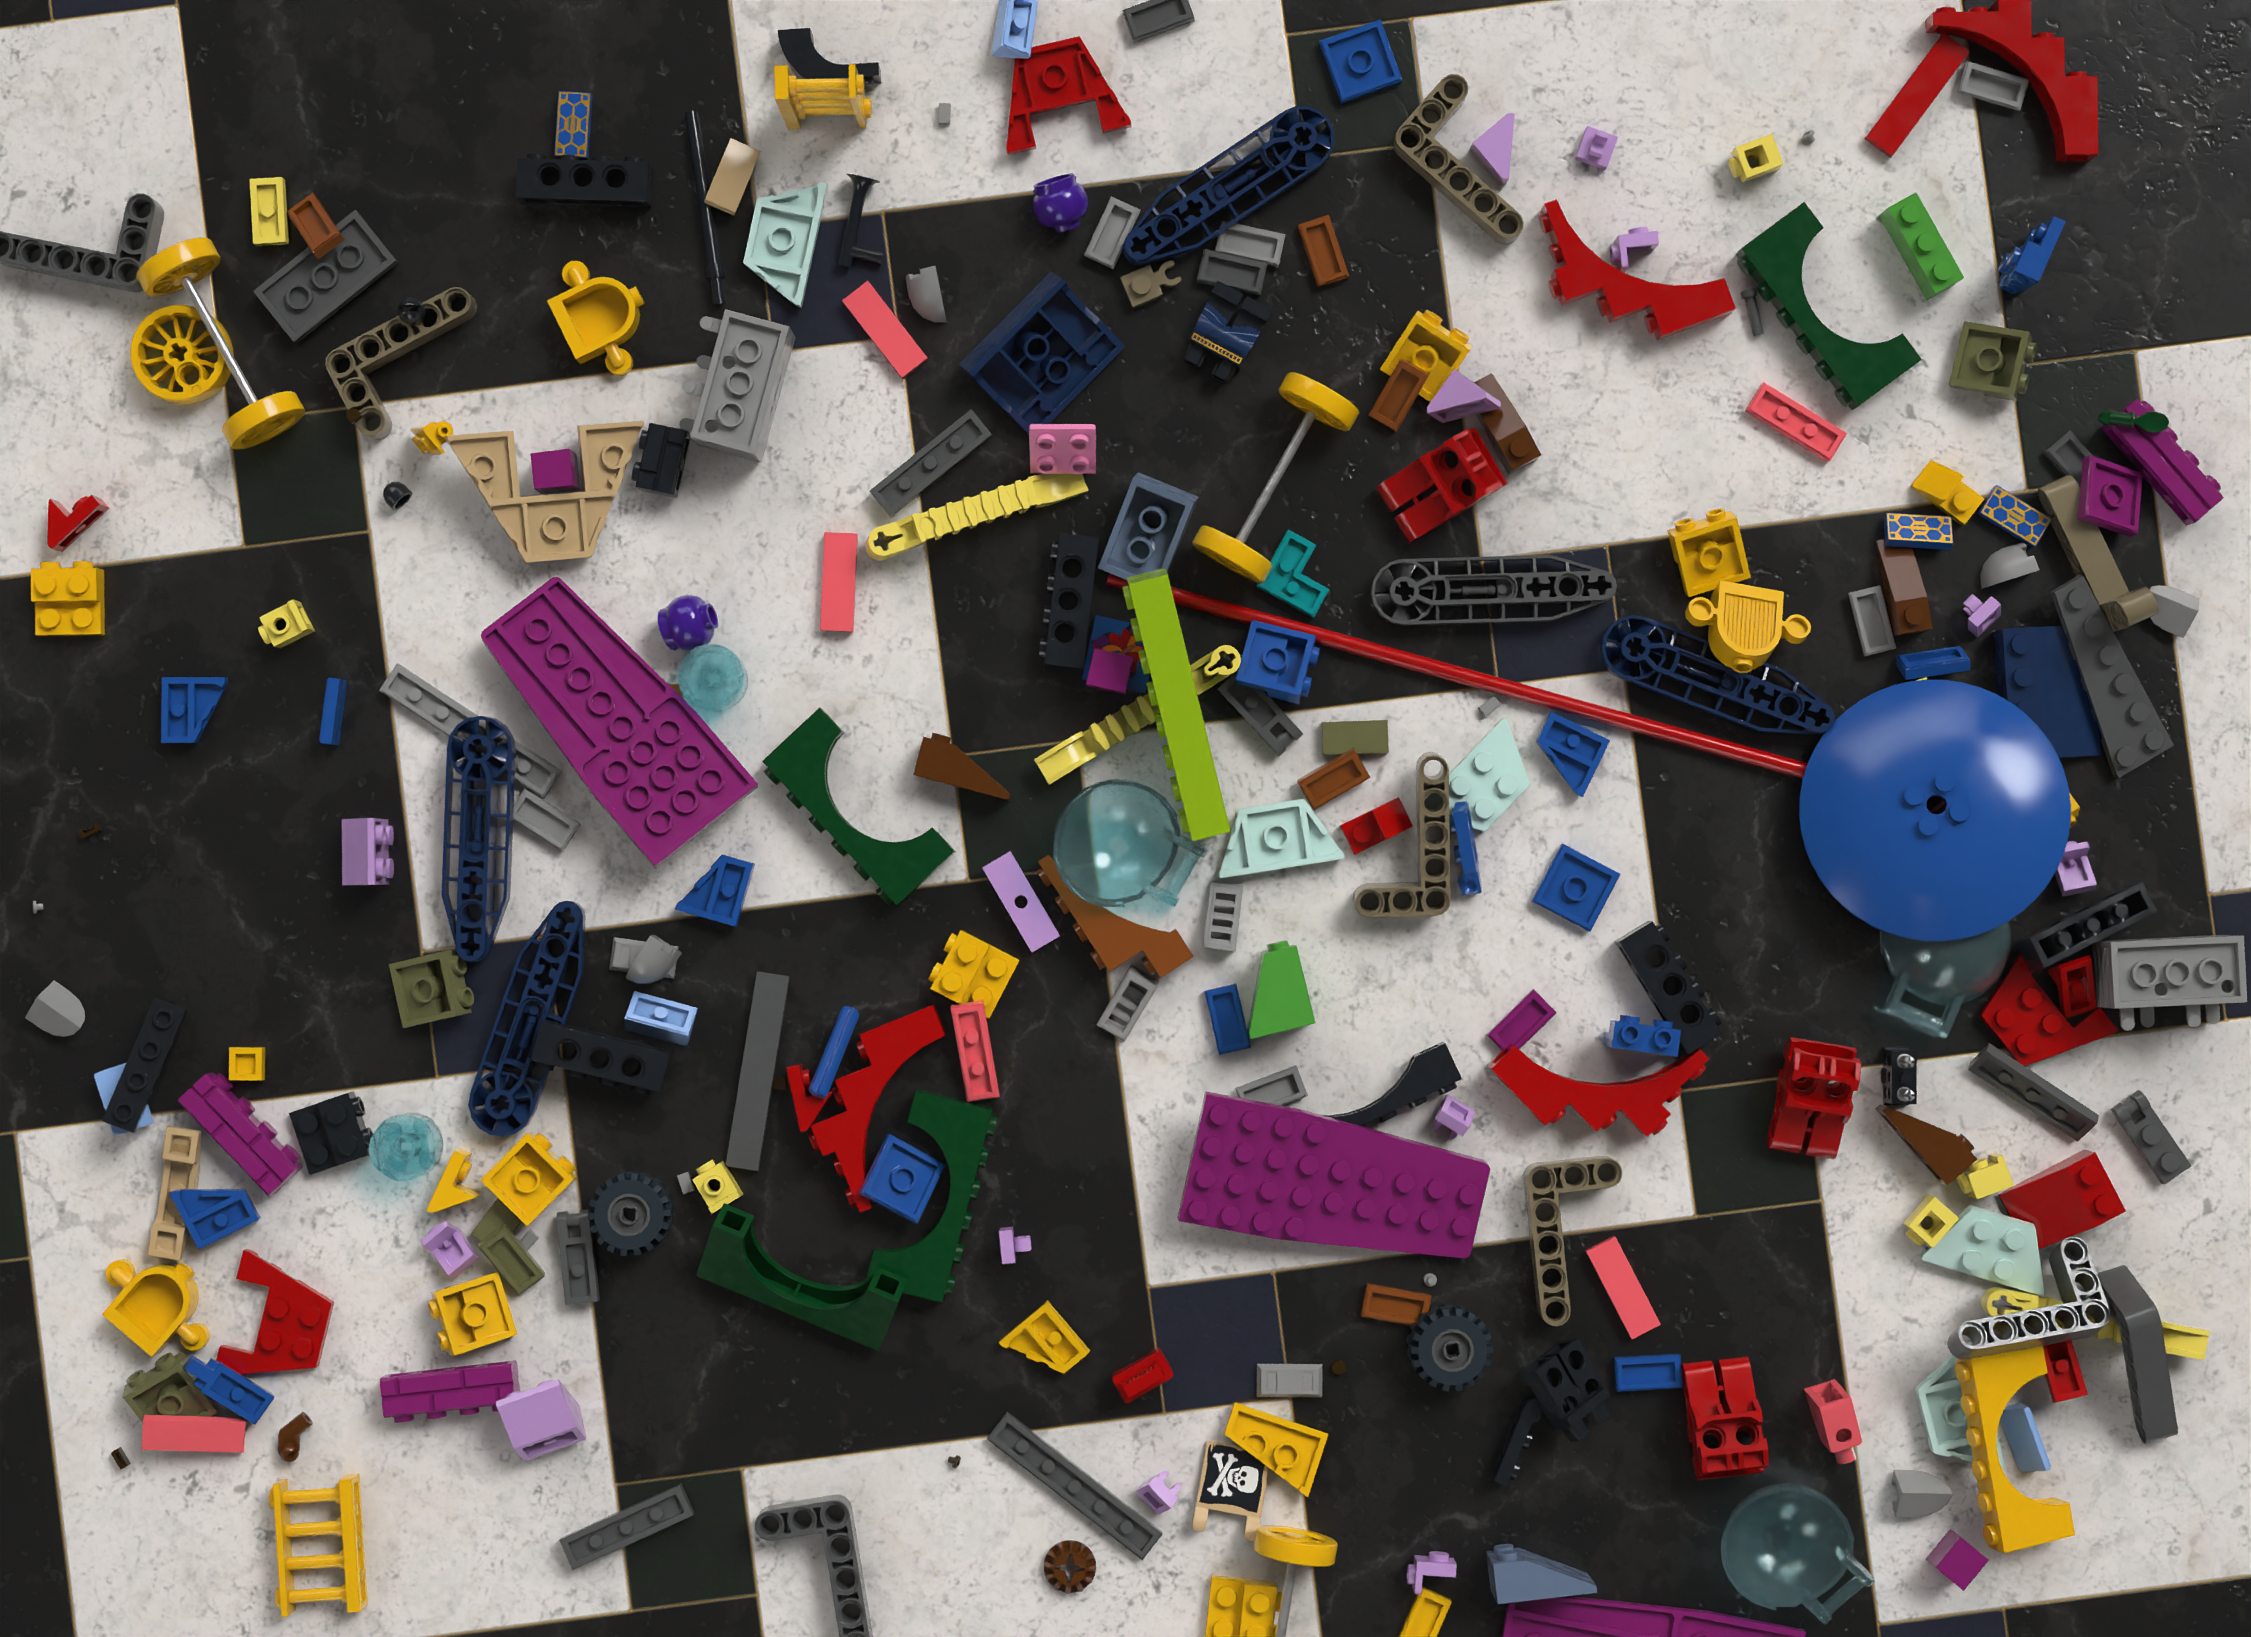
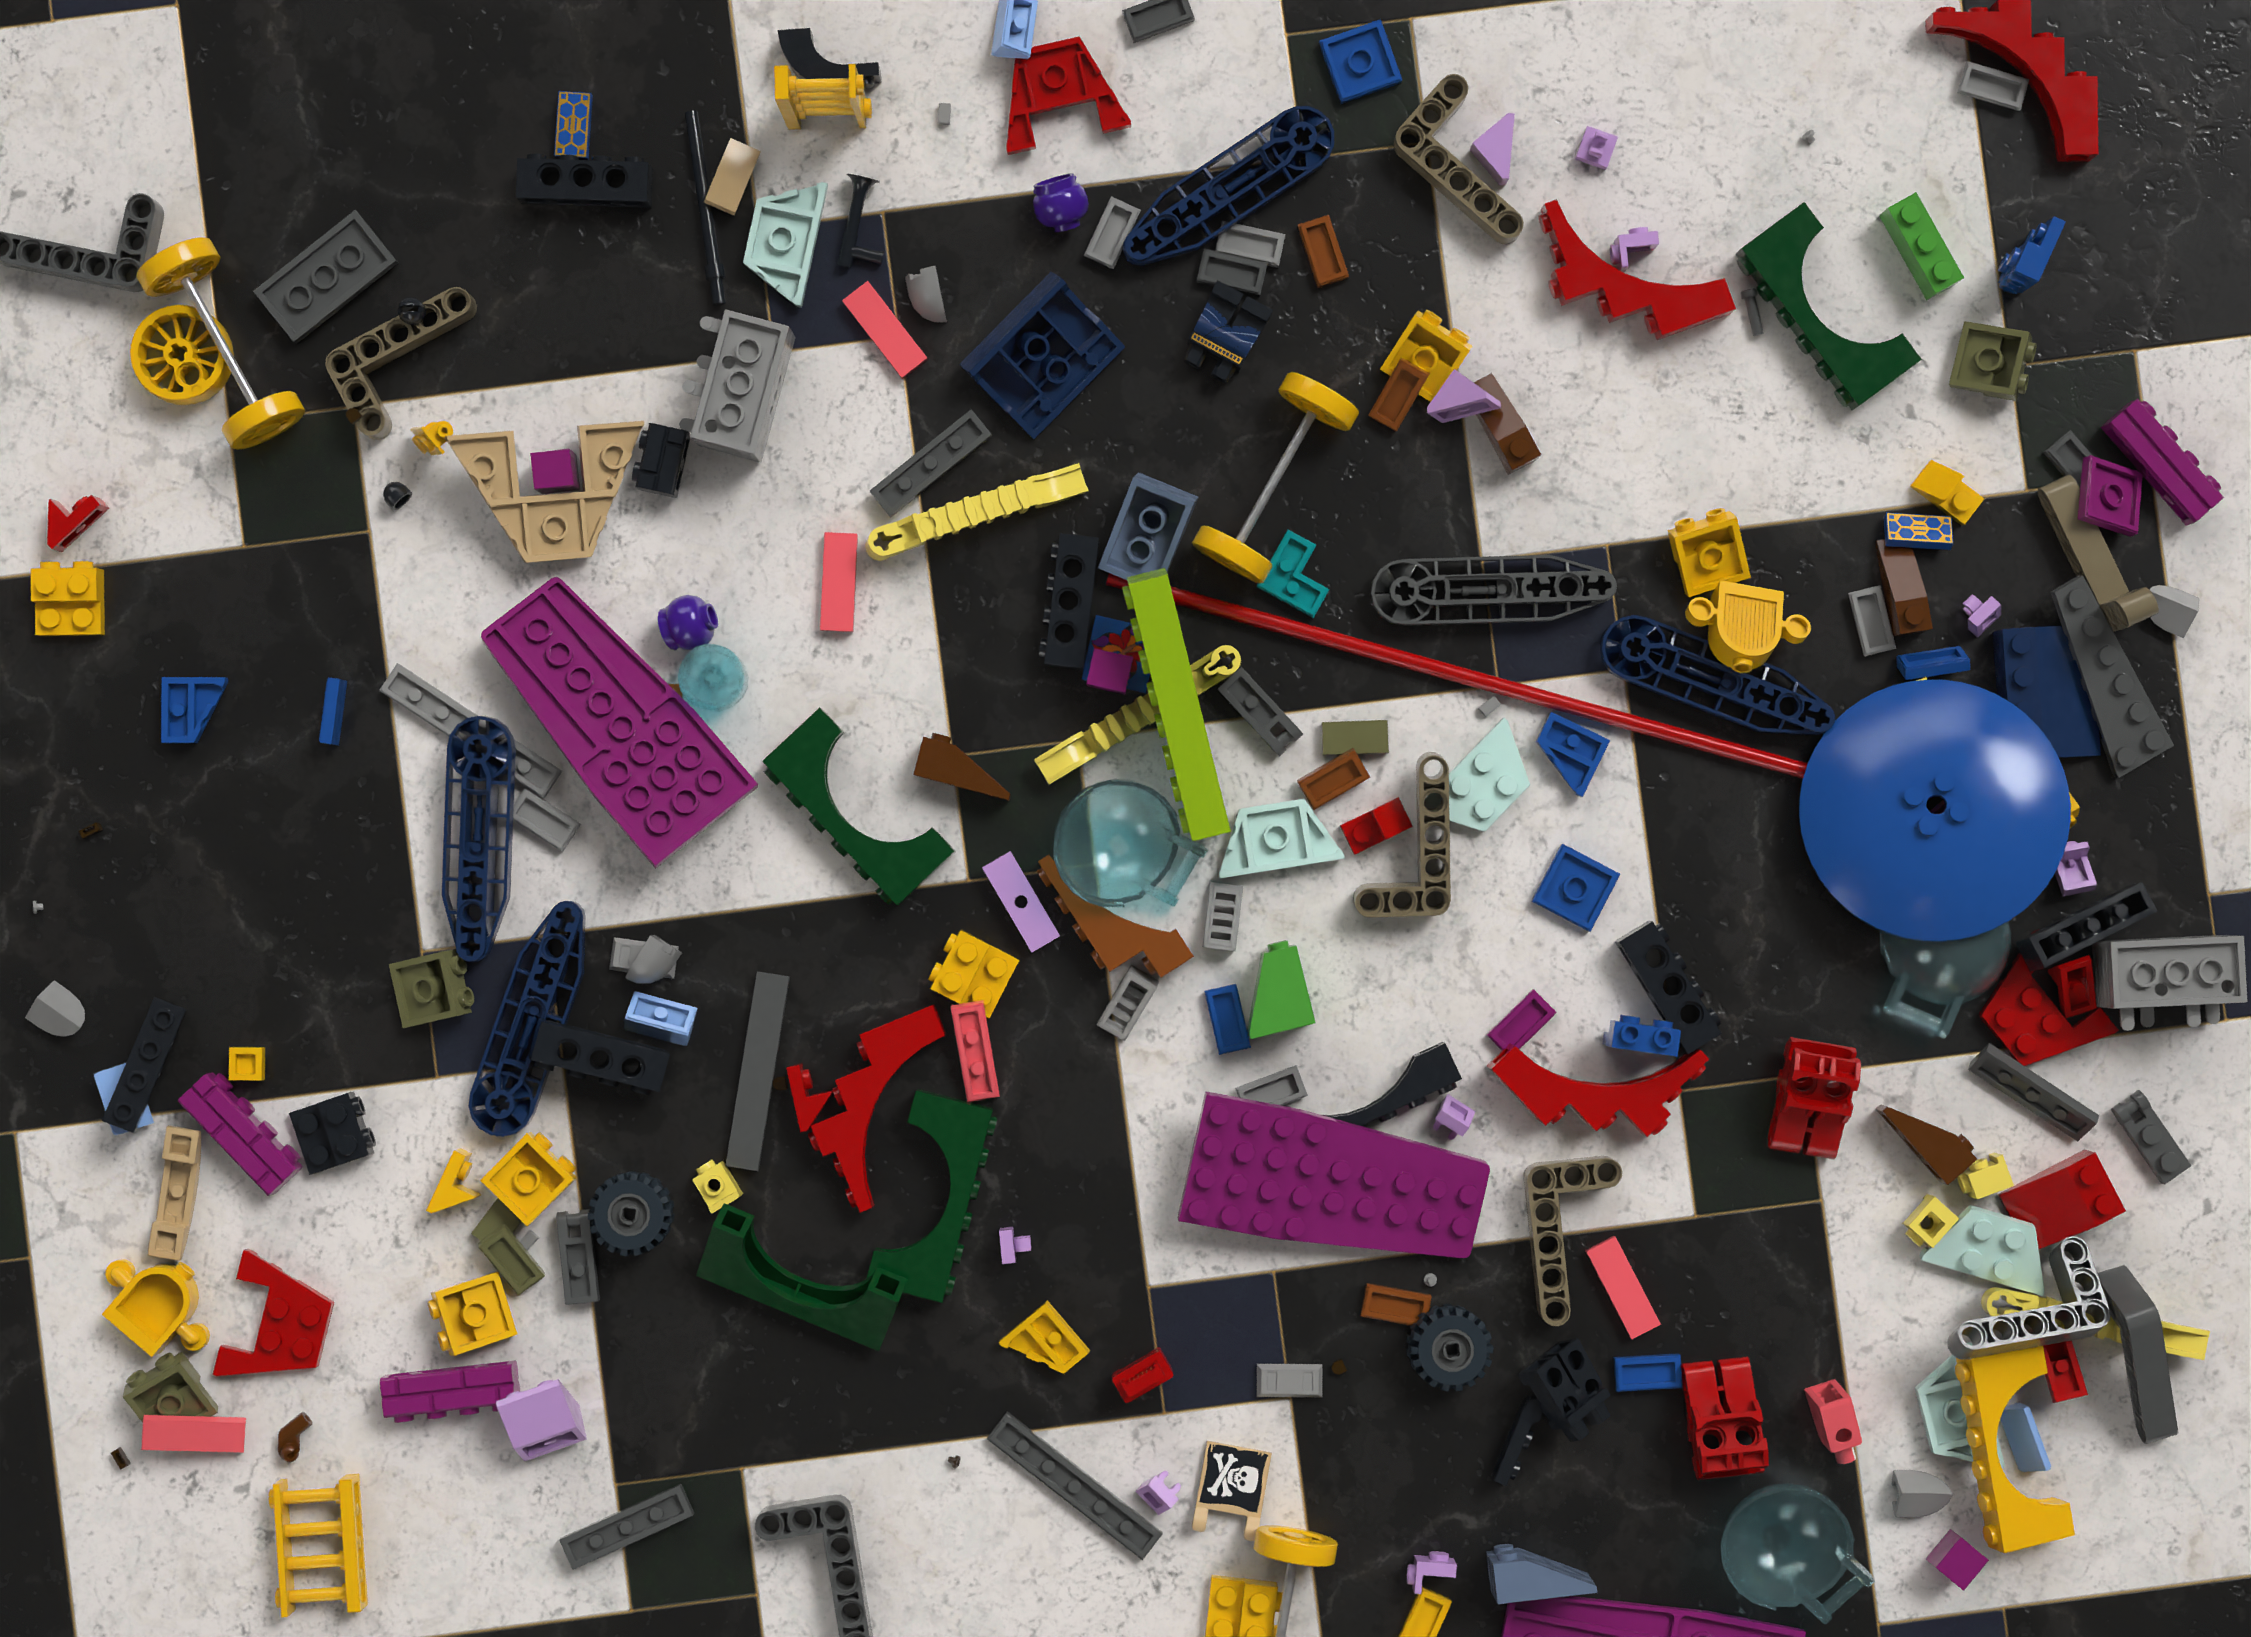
blue wing [169,1189,261,1249] -> none
blue hinge [184,1355,275,1424] -> none
light yellow plate [249,177,289,246] -> none
light yellow brick [258,599,315,648] -> none
dark orange tile [287,193,345,259] -> none
lavender slope [342,818,394,885] -> none
clear light blue brick [369,1112,443,1181] -> none
lavender bracket [421,1221,479,1279] -> none
yellow piece [547,261,645,376] -> none
blue wing [675,855,755,927] -> none
light grey piece [677,1171,695,1194] -> none
blue axle [809,1006,859,1098] -> none
blue tile [858,1134,946,1224] -> none
bright pink bracket [1029,424,1096,474] -> none
reddish brown gear [1044,1540,1096,1594] -> none
dark tan plate [1120,261,1182,309] -> none
yellow wing [1224,1402,1328,1497] -> none
blue plate [1236,620,1320,704] -> none
red connector [1376,427,1508,543] -> none
blue hinge [1449,801,1482,895] -> none
light yellow brick [1728,134,1783,183] -> none
coral tile [1745,382,1847,462] -> none
red tile [1864,32,1970,158] -> none
black piece [1881,1046,1917,1105] -> none
blue tile [1977,485,2052,548] -> none
light grey brick [1980,542,2040,589] -> none
dark green piece [2098,410,2169,433] -> none

